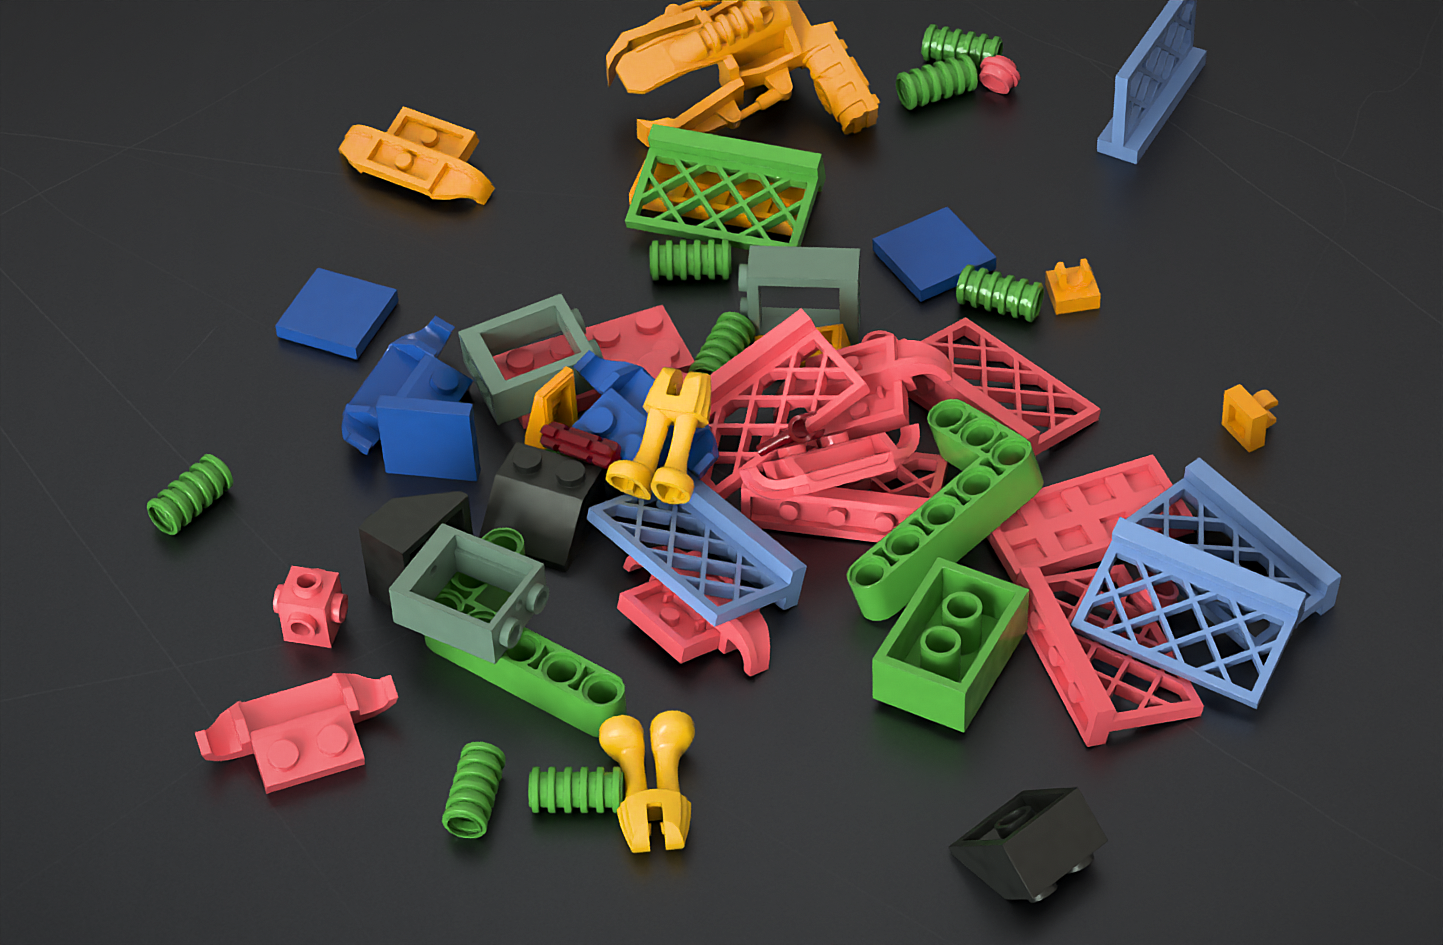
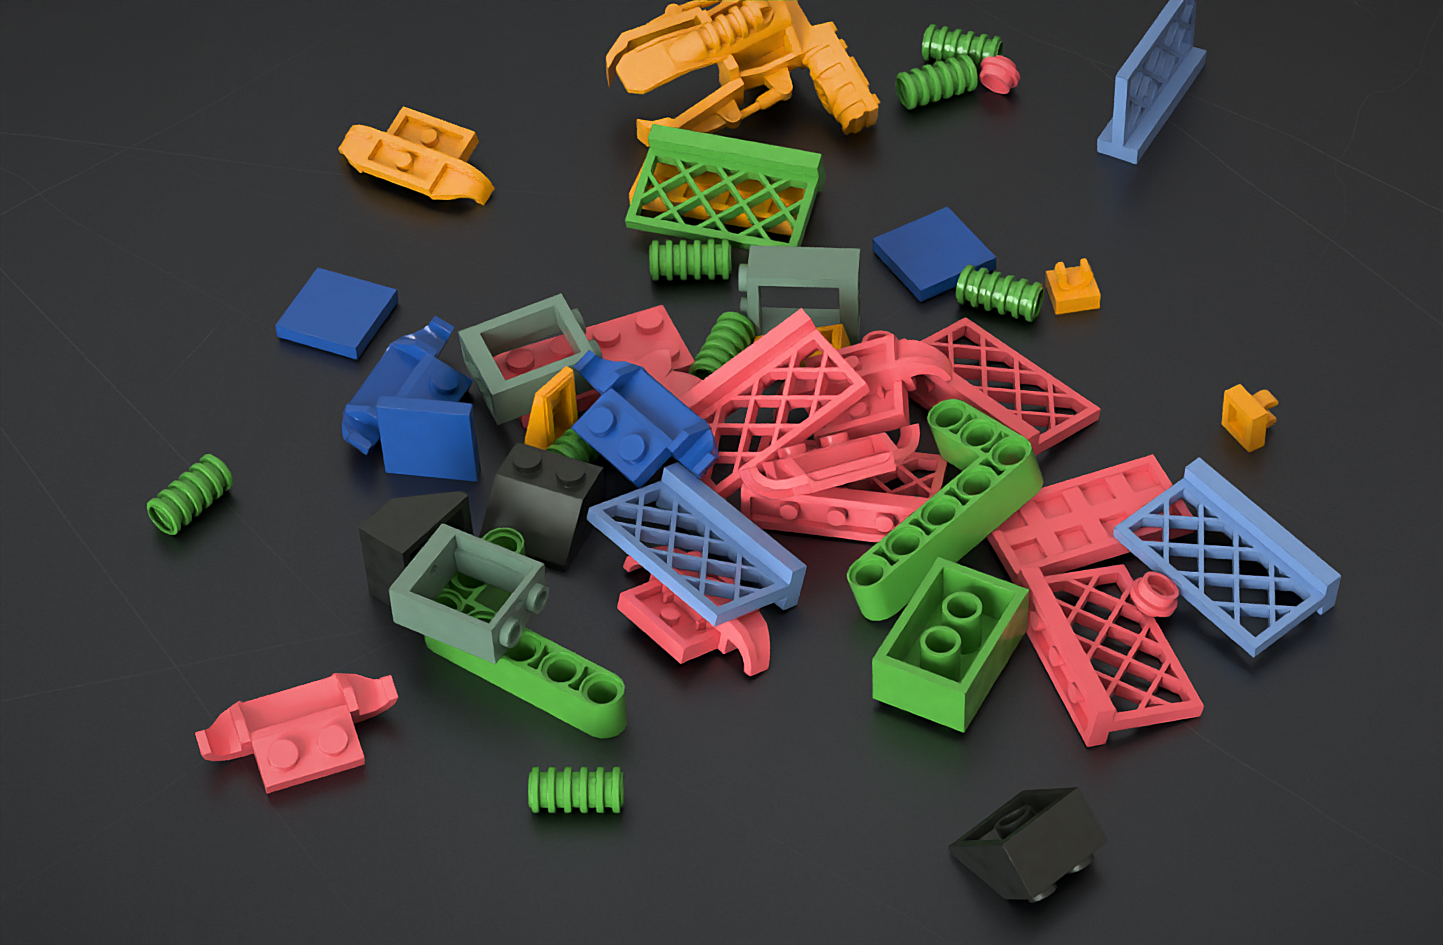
coral brick [273,566,348,648] -> none
bright green piece [442,742,506,838] -> none
dark red axle [540,421,622,469] -> none
yellow piece [599,711,695,853] -> none
yellow piece [606,367,711,504] -> none
dark red hand [756,411,825,456] -> none
medium blue fence [1070,517,1306,709] -> none

